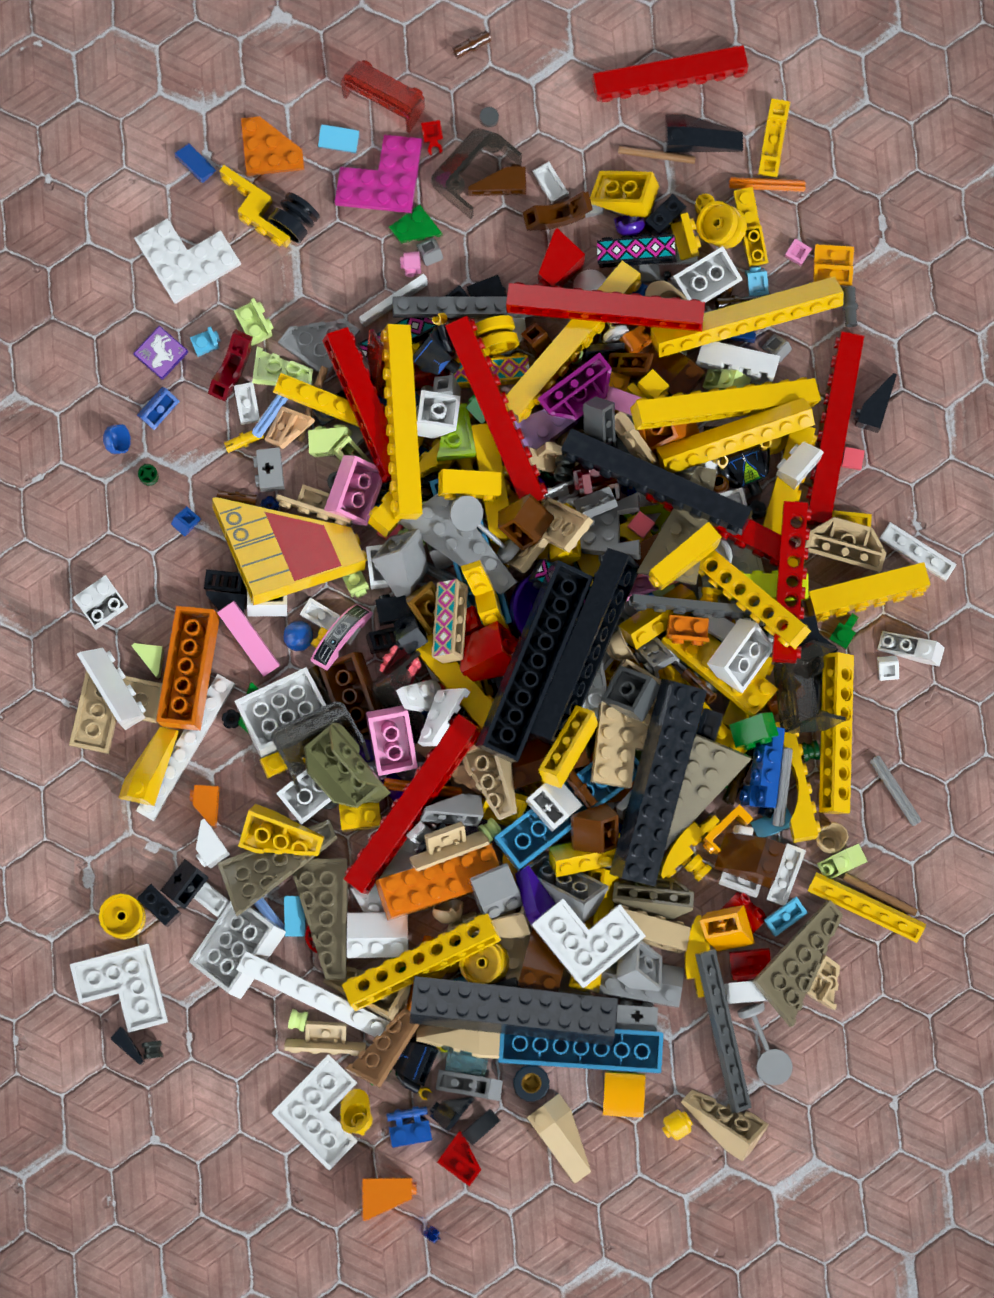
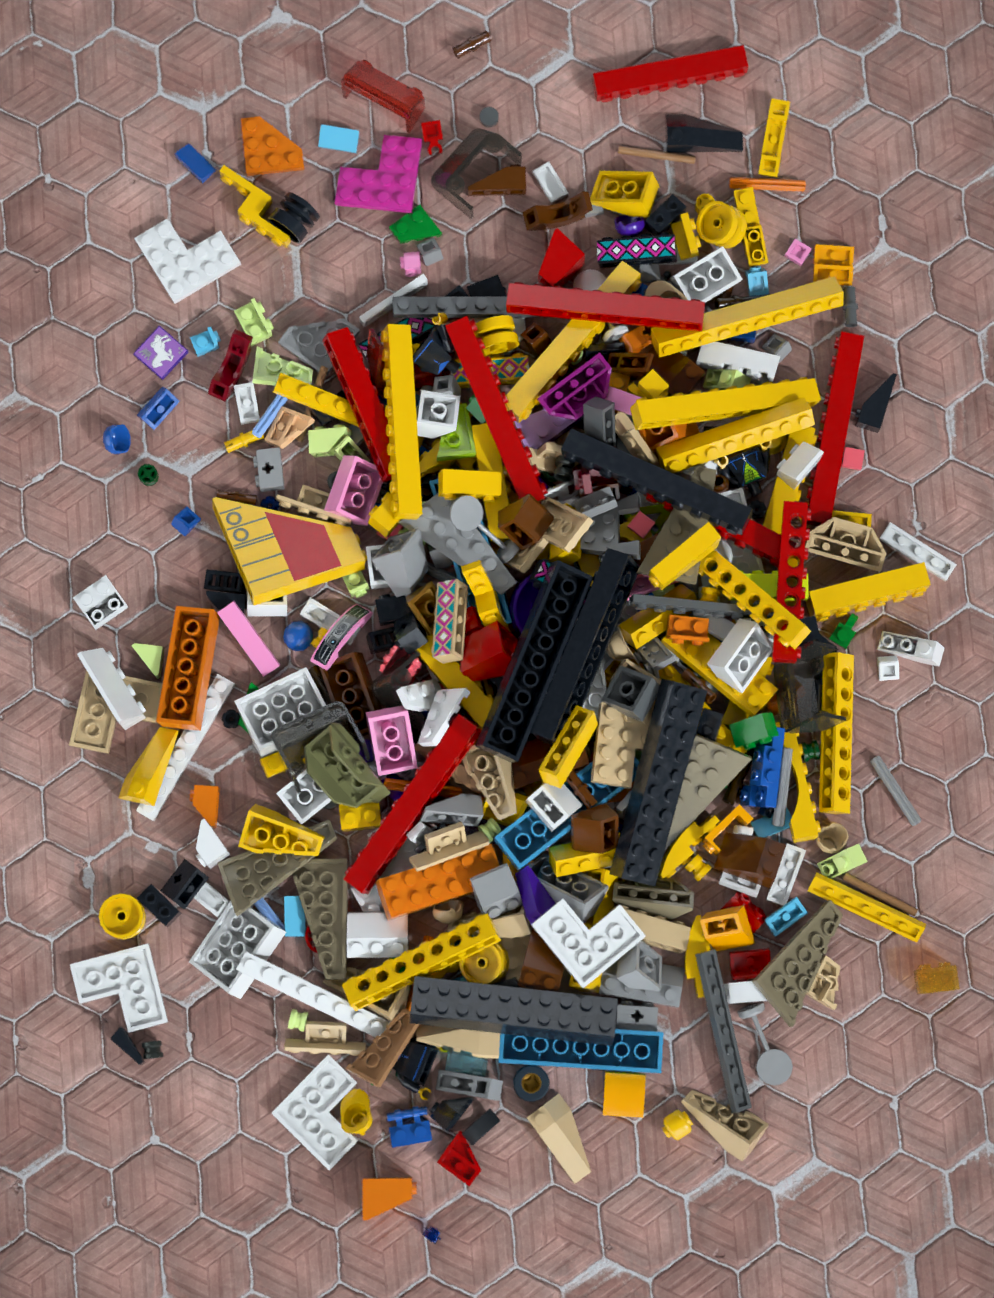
none -> clear yellow brick [914,962,960,995]

